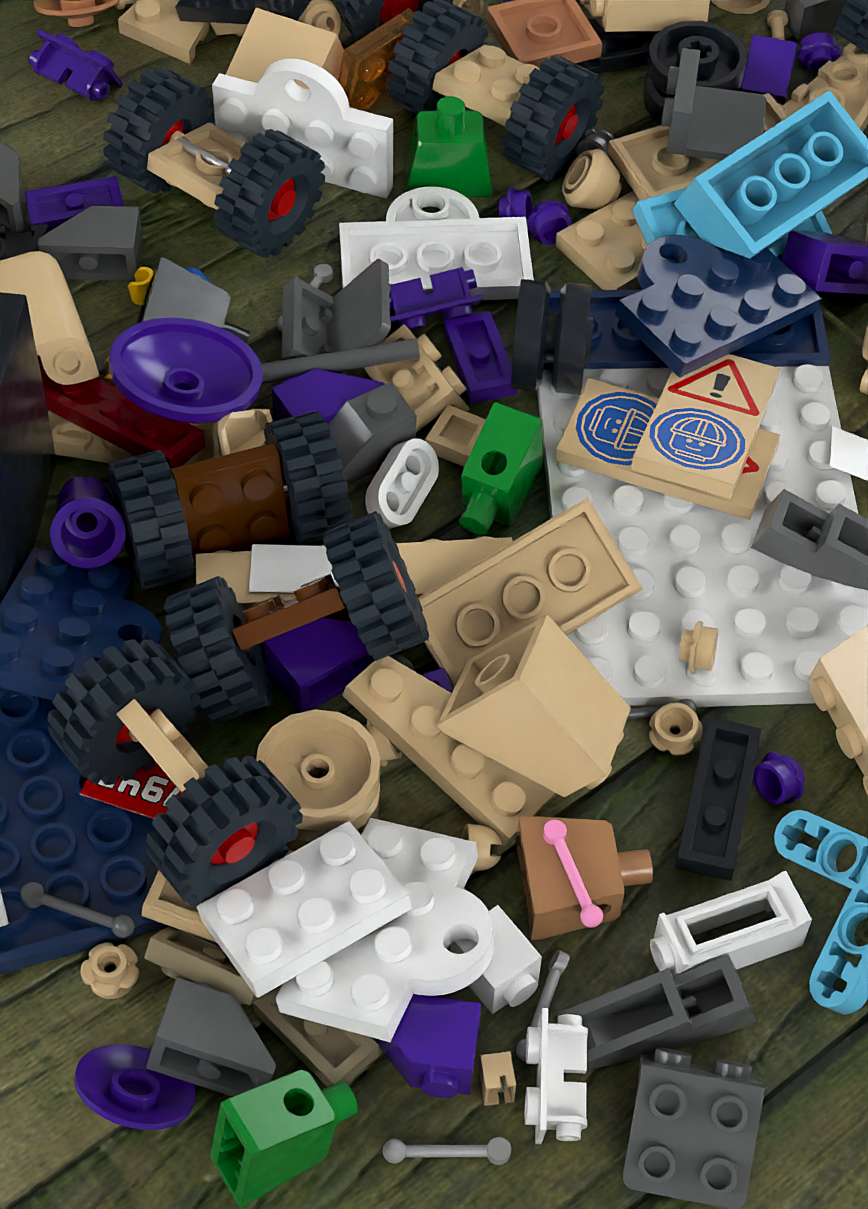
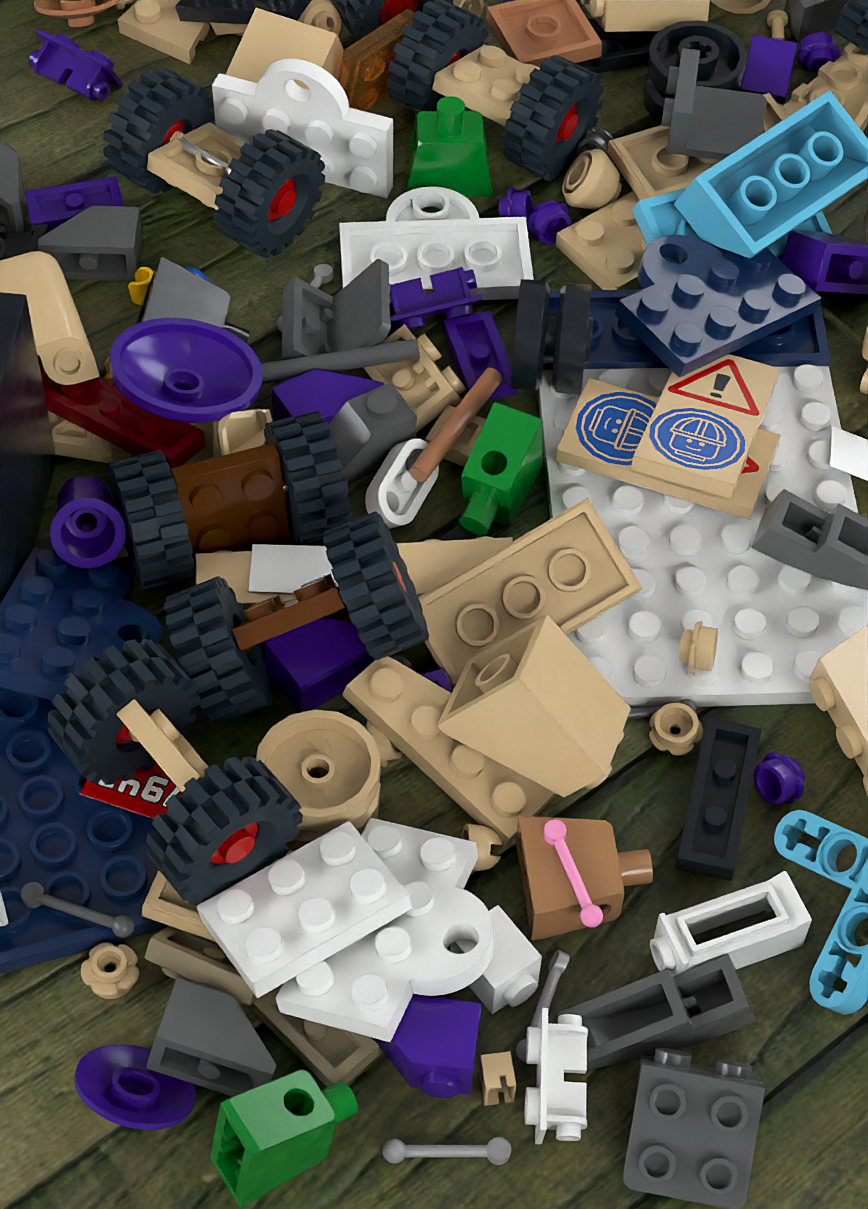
none -> nougat bar [409,368,502,483]

